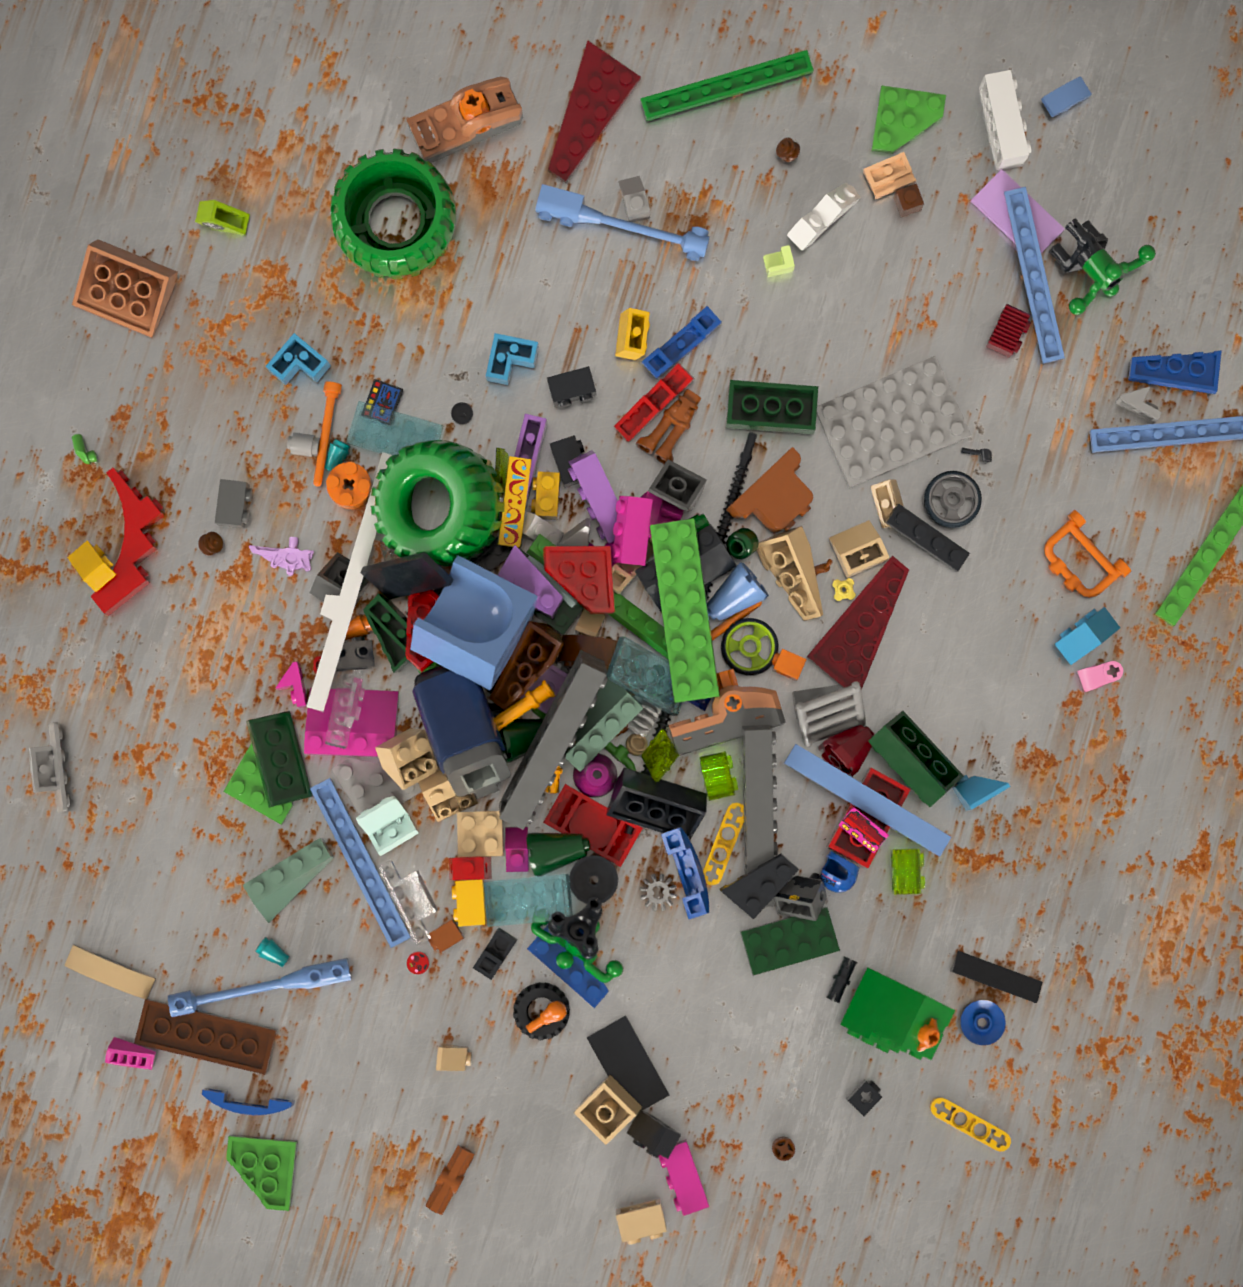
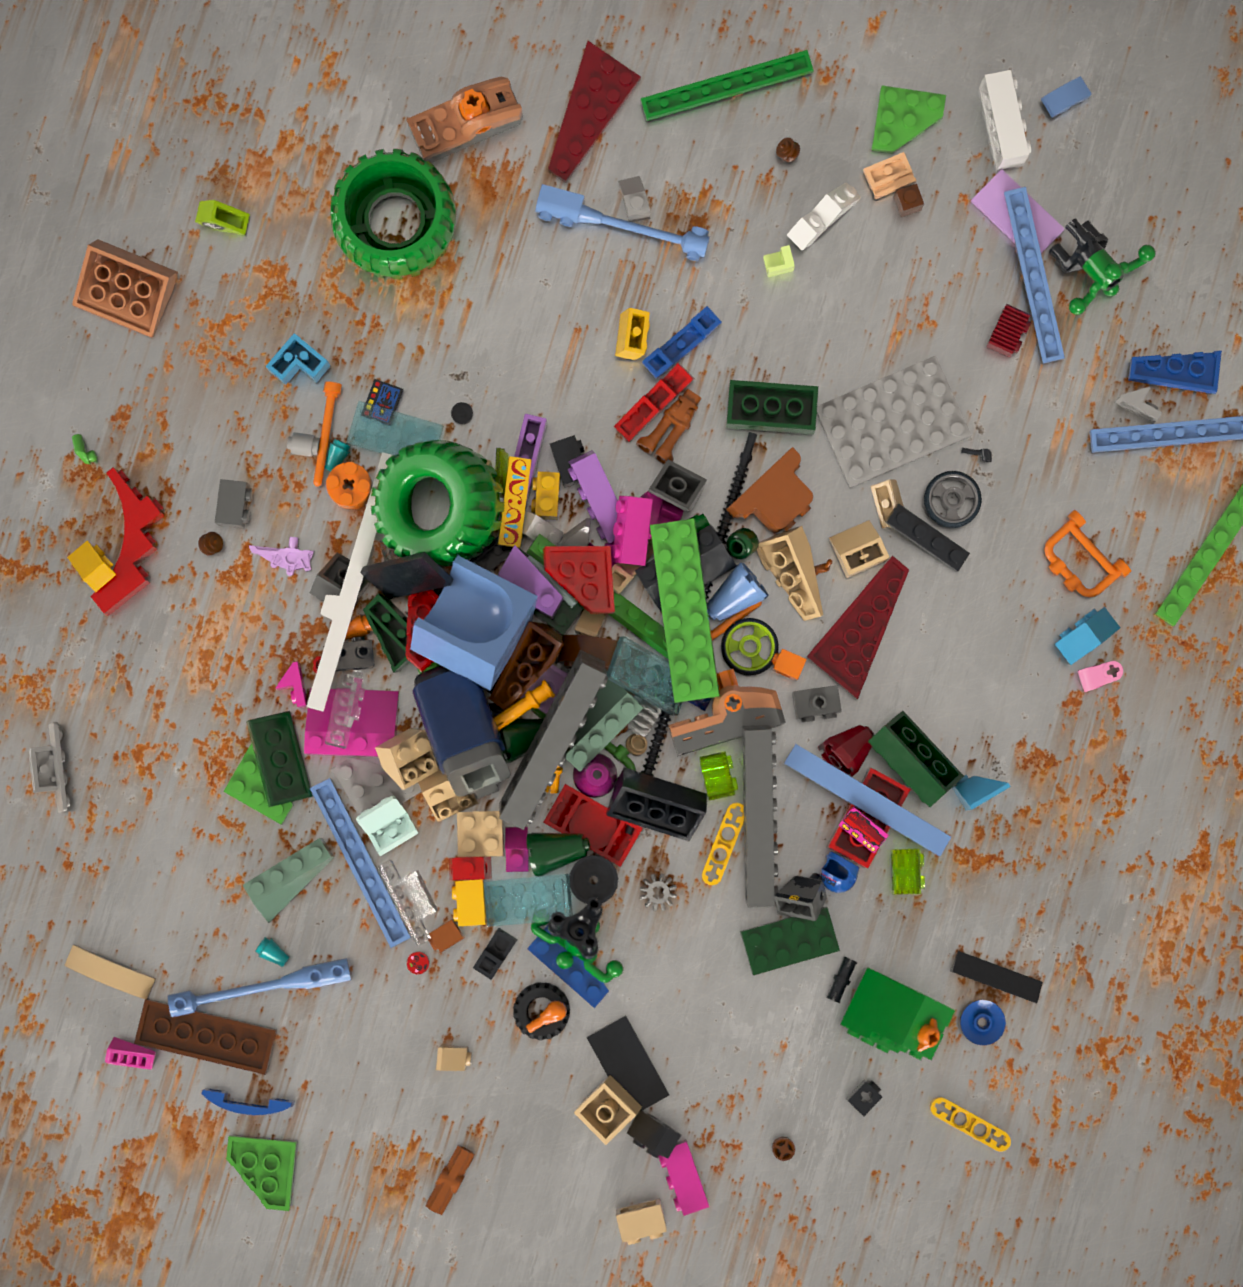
dark azure brick [486,333,539,385] -> none
black brick [547,366,596,408] -> none
clear neon green piece [641,729,679,782] -> none
blue slope [661,827,709,920] -> none
black wing [719,853,799,919] -> none
light grey bar [796,682,866,747] -> none
light yellow plate [832,578,856,601] -> none

